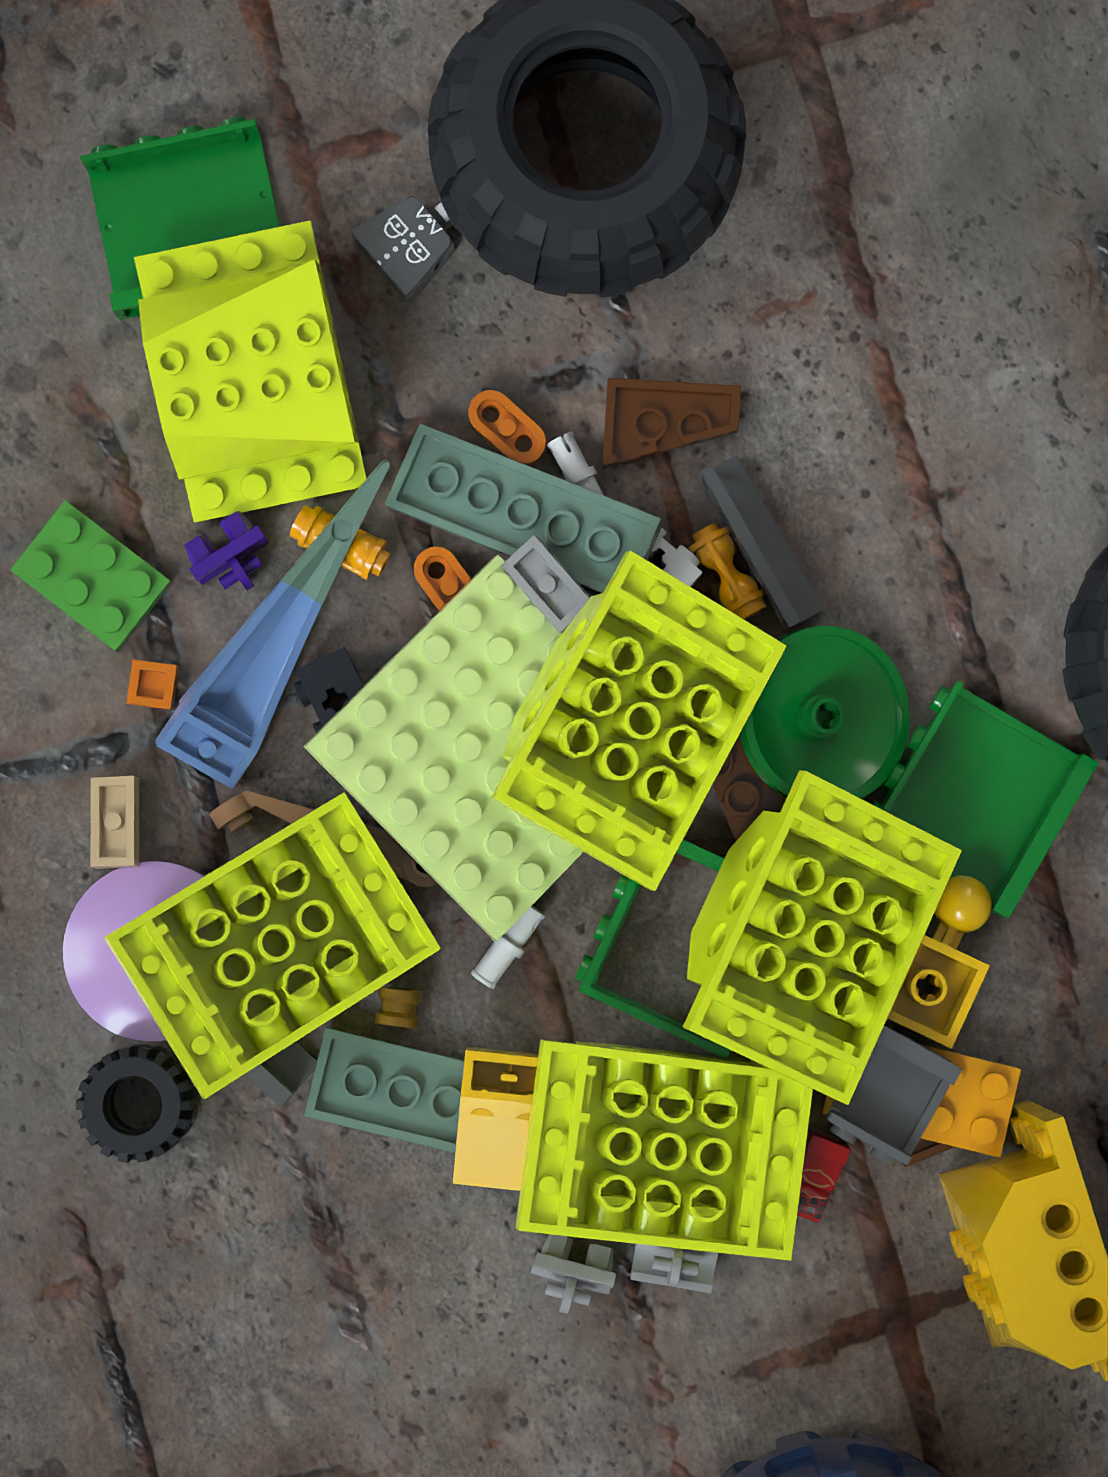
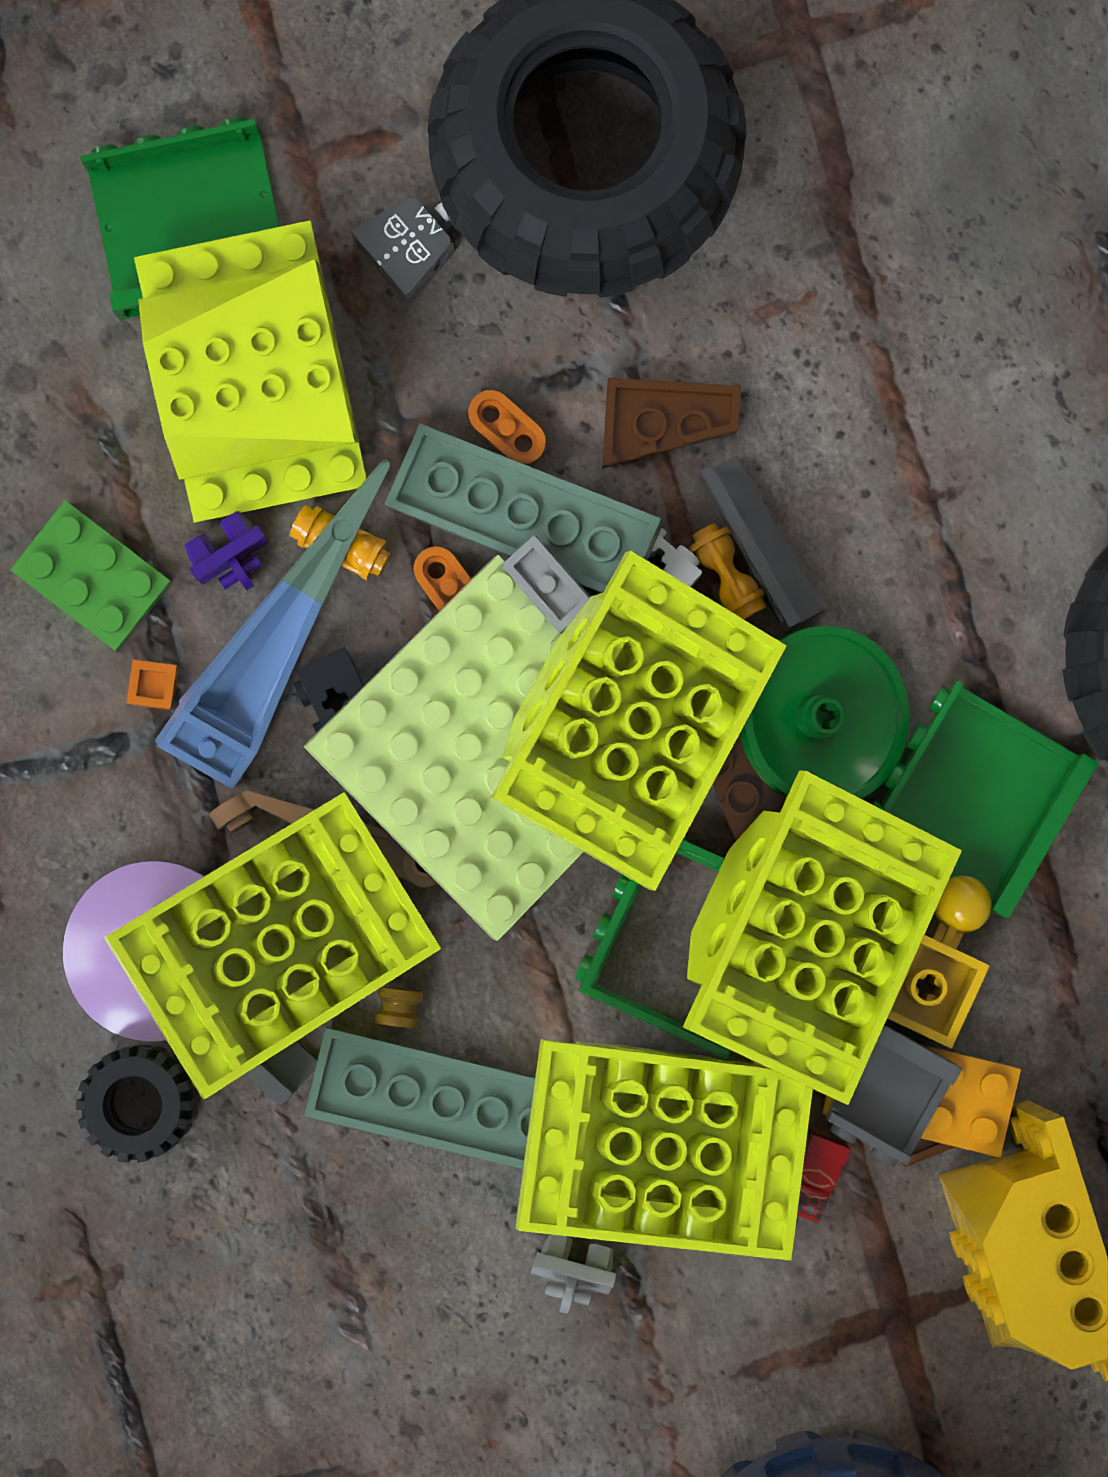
tan plate [90,776,139,869] -> none
yellow slope [453,1046,538,1191] -> none
white pin [470,906,546,990] -> none
white pin [547,431,604,496] -> none
light grey hips [630,1244,718,1294] -> none

